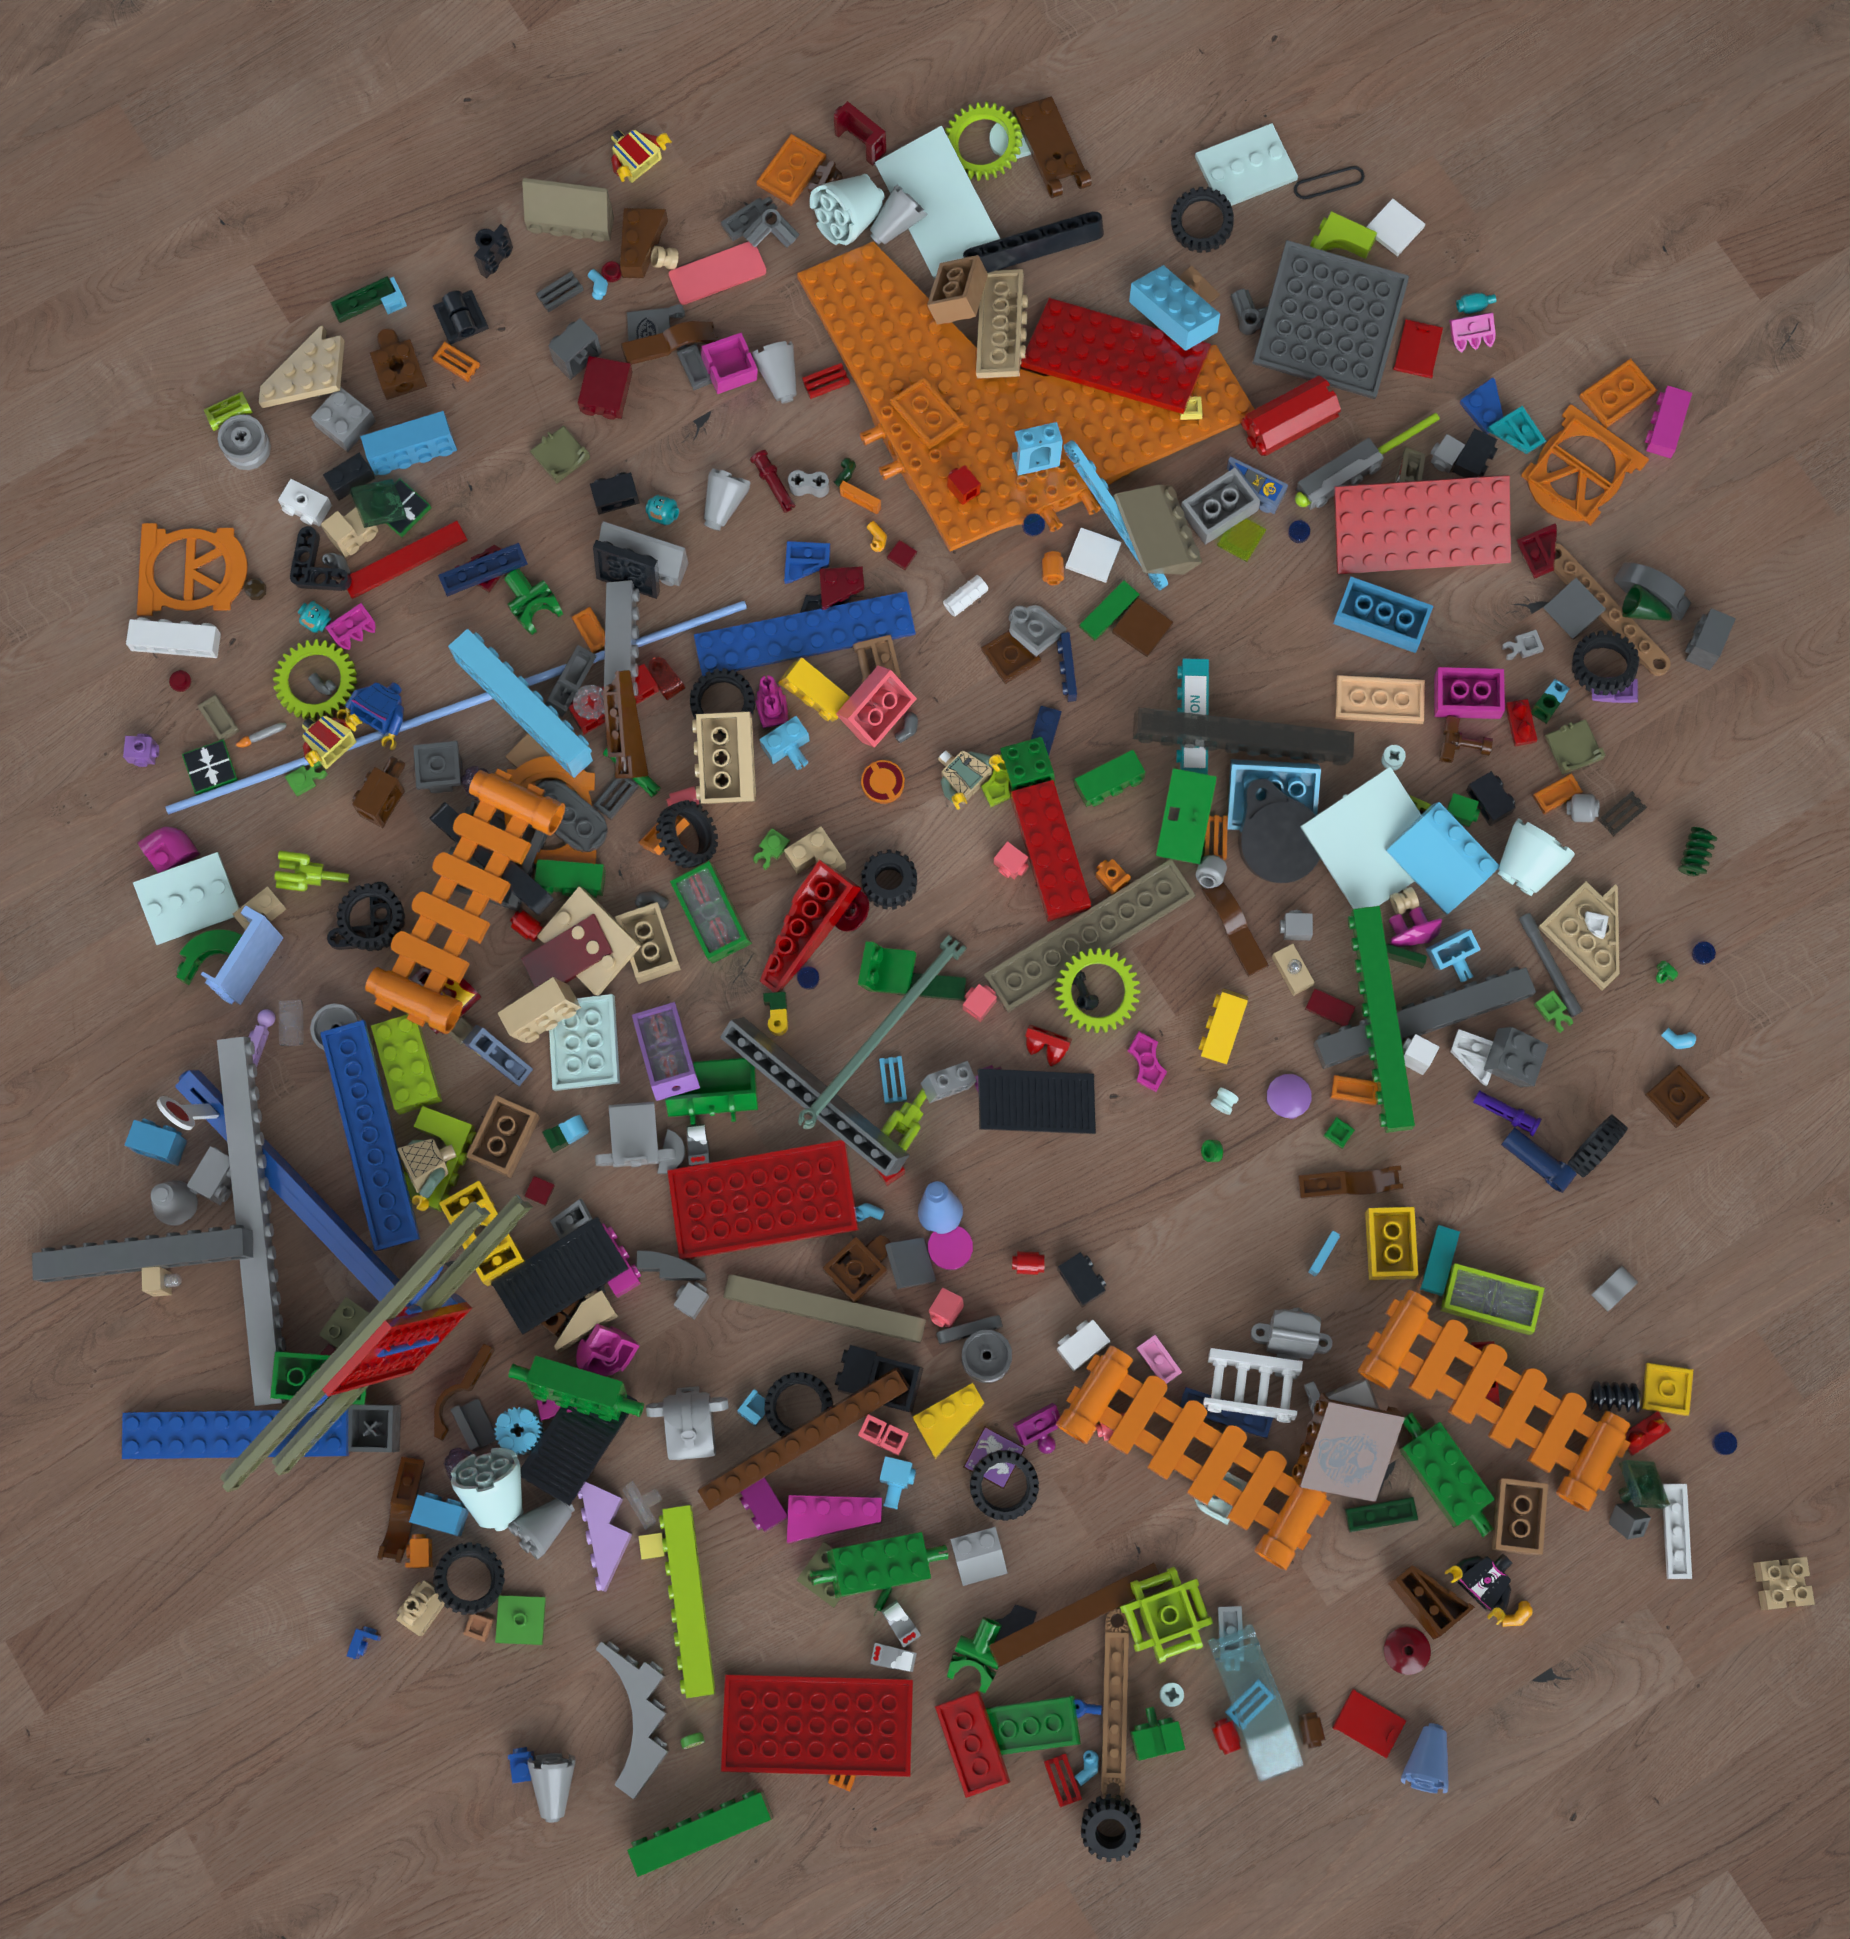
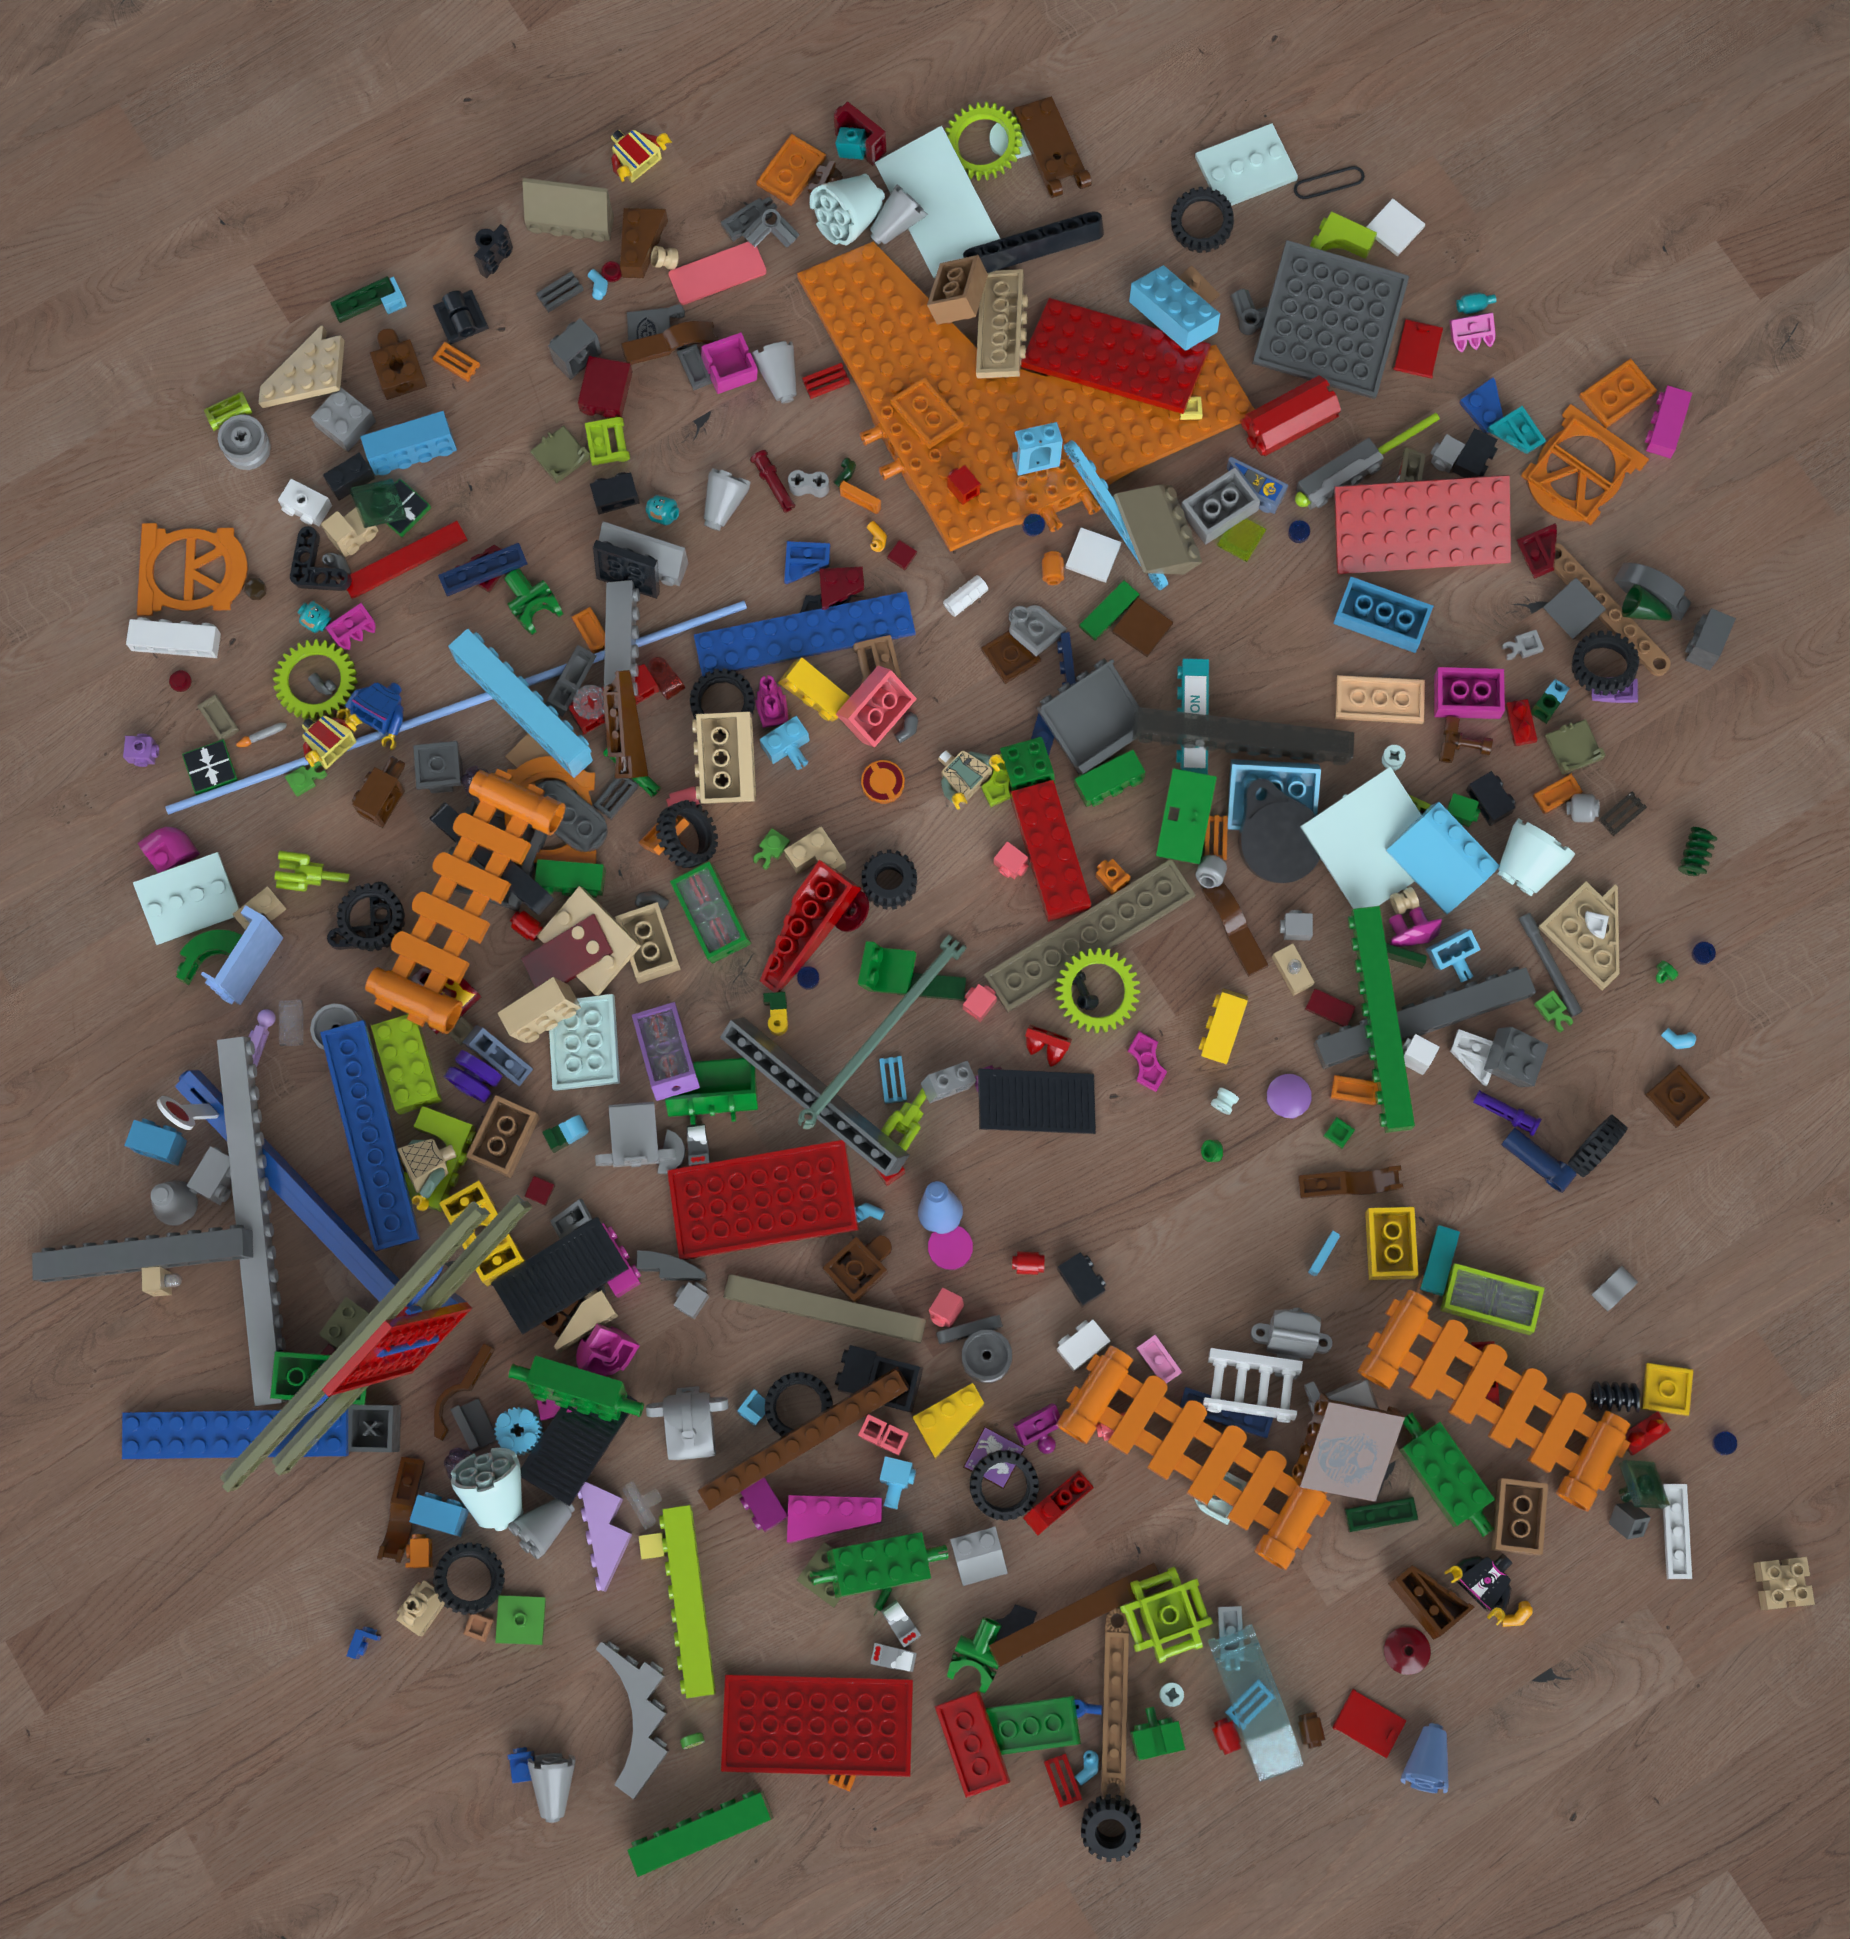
dark grey tile [885,1238,936,1289] -> none
none -> dark purple wheel [443,1050,502,1103]
none -> lime plate [585,417,630,466]
none -> teal brick [835,127,868,160]
none -> red slope [1023,1470,1094,1536]
none -> dark grey panel [1036,658,1155,774]

